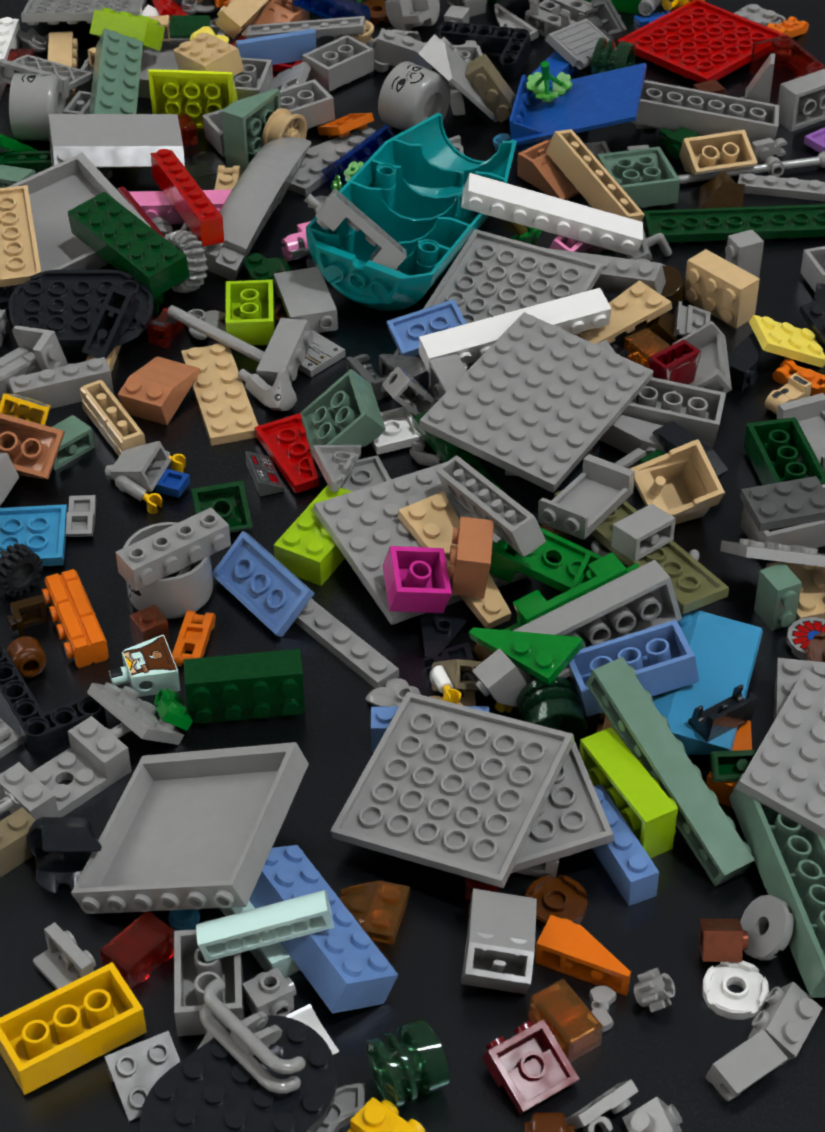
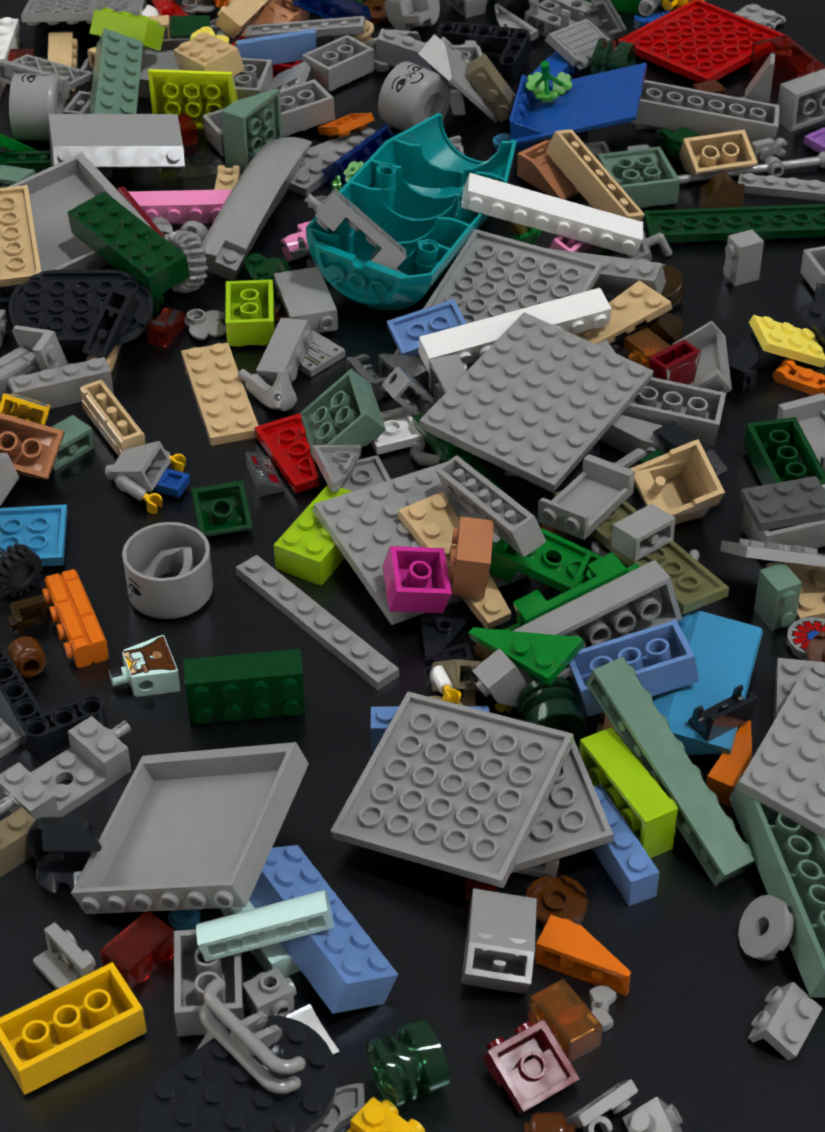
light grey plate [18,28,49,53] -> none
light grey slope [65,495,97,537] -> none
light grey plate [87,682,184,745] -> none
light grey hinge [104,1031,181,1121] -> none
light grey brick [116,508,231,591] -> none
nougat slope [118,356,201,425] -> none
copper brick [130,605,170,646] -> none
red brick [151,149,224,246] -> none
green plate [154,688,193,731] -> none
light grey piece [167,305,264,363] -> none
orange plate [172,610,216,667] -> none
medium blue plate [212,531,315,637] -> none
tan wheel [262,108,307,146] -> none
clear orange plate [340,880,410,944] -> none
light grey plate [365,678,421,707] -> none
light grey brick [444,5,470,23] -> none
light grey gear [634,968,675,1012] -> none
light grey plate [673,301,711,337] -> none
tan brick [683,249,760,329] -> none
copper brick [699,918,748,962] -> none
white tile [702,960,769,1020] -> none
light grey hinge [705,1029,788,1101] -> none
dark green slope [708,750,757,782] -> none
tan leg [765,373,812,415] -> none
orange plate [767,16,809,40] -> none

